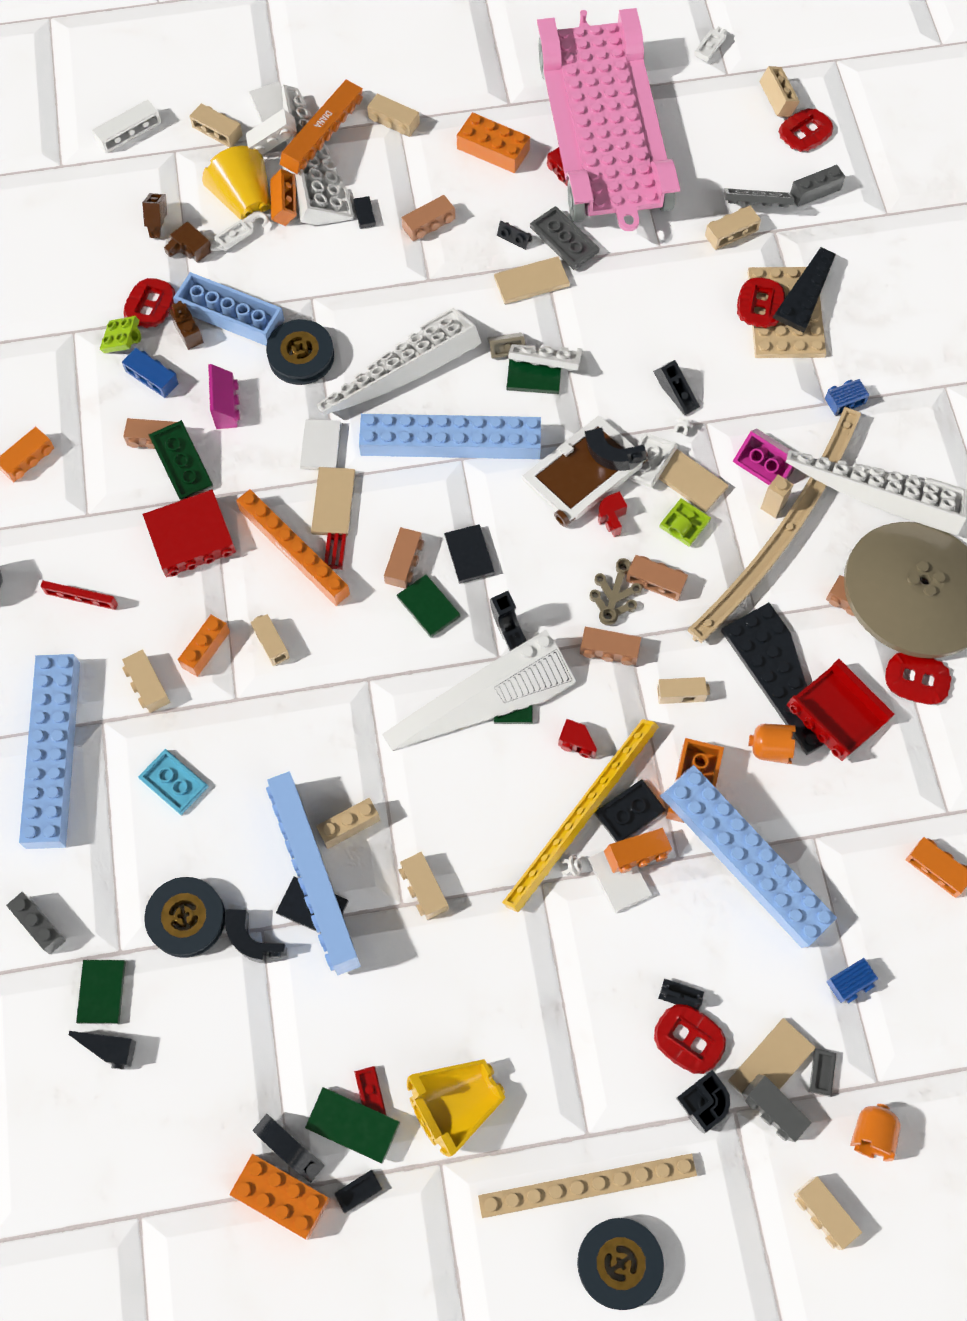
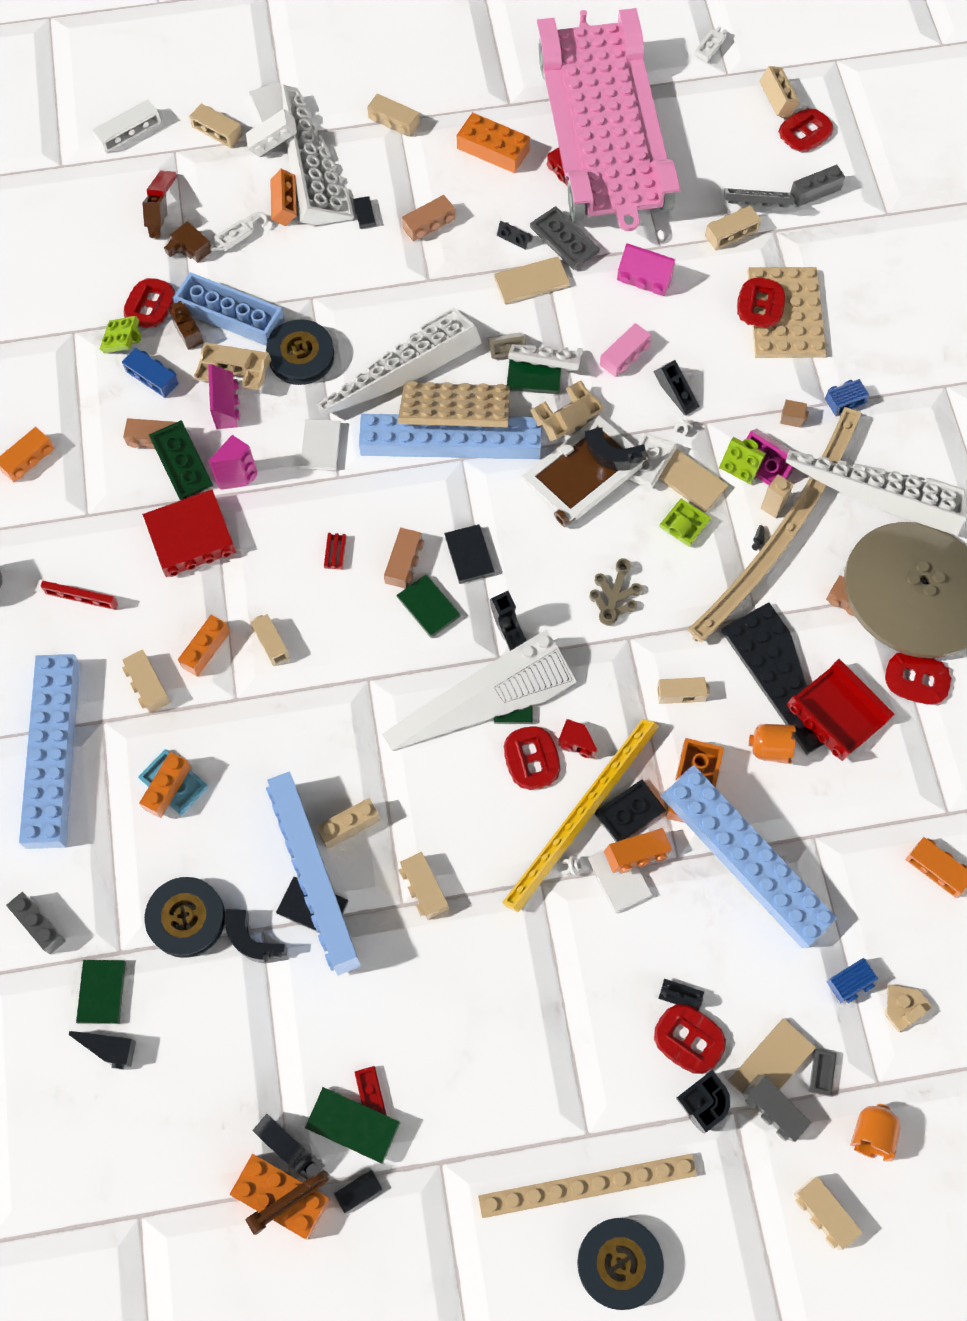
yellow cone [202,146,271,220] -> none
orange brick [236,489,350,606] -> none
orange brick [279,79,363,174] -> none
tan tile [311,467,355,536] -> none
yellow cone [407,1059,506,1157] -> none
nougat brick [580,626,641,666] -> none
red brick [598,491,628,537] -> none
nougat brick [626,555,688,601] -> none
black wing [773,247,836,333] -> none
none -> orange brick [139,752,192,818]
none -> red tile [146,170,177,197]
none -> tan bracket [194,342,271,390]
none -> dark pink slope [209,435,258,490]
none -> reddish brown piece [245,1169,329,1236]
none -> tan plate [398,381,510,427]
none -> red piece [503,726,561,790]
none -> tan bracket [530,380,604,441]
none -> bright pink brick [600,323,651,377]
none -> dark pink slope [617,243,676,296]
none -> lime plate [719,437,766,485]
none -> black bar [751,524,765,551]
none -> medium nougat brick [780,399,809,428]
none -> tan plate [885,984,933,1032]

